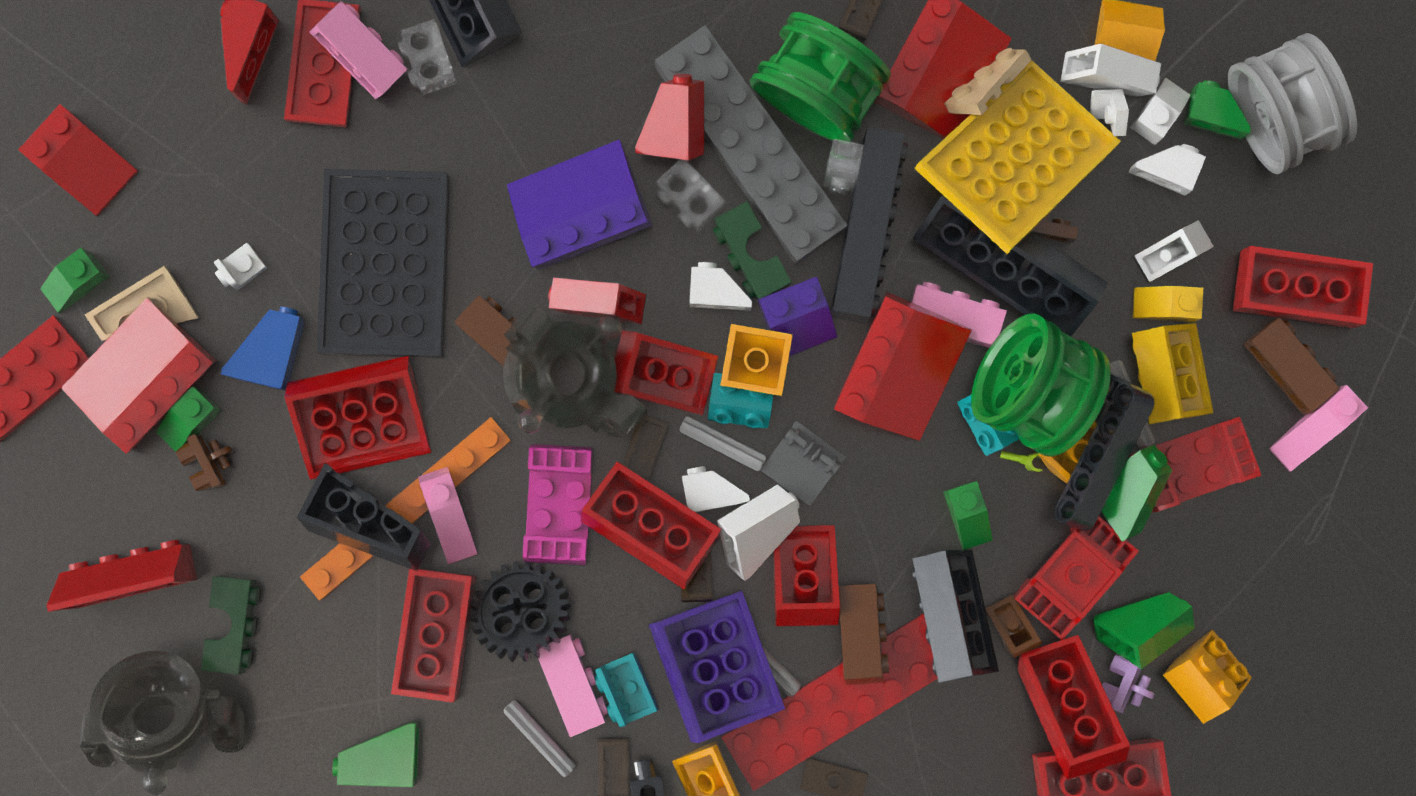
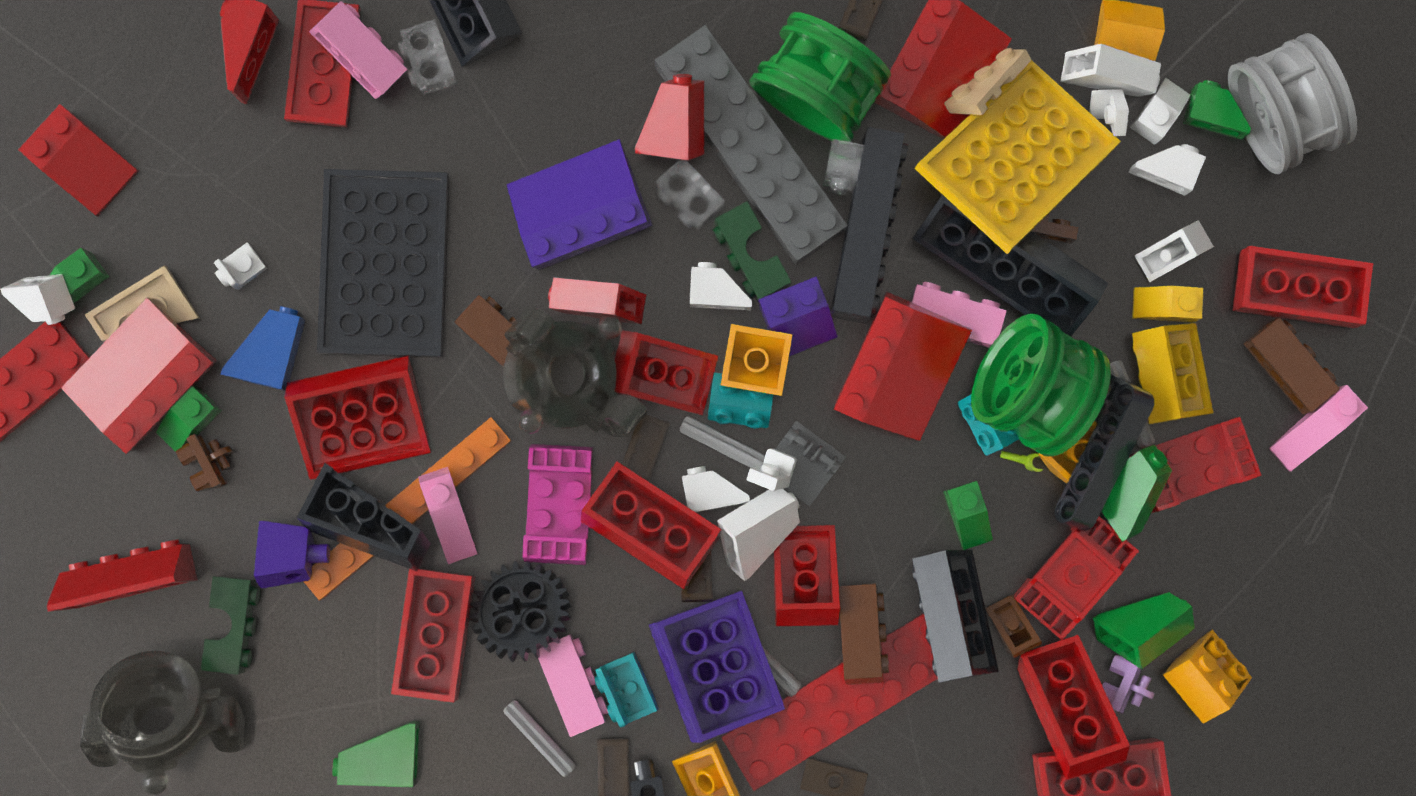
none -> white slope [0,274,75,325]
none -> dark purple torso [254,521,330,588]
none -> white bracket [747,448,797,491]

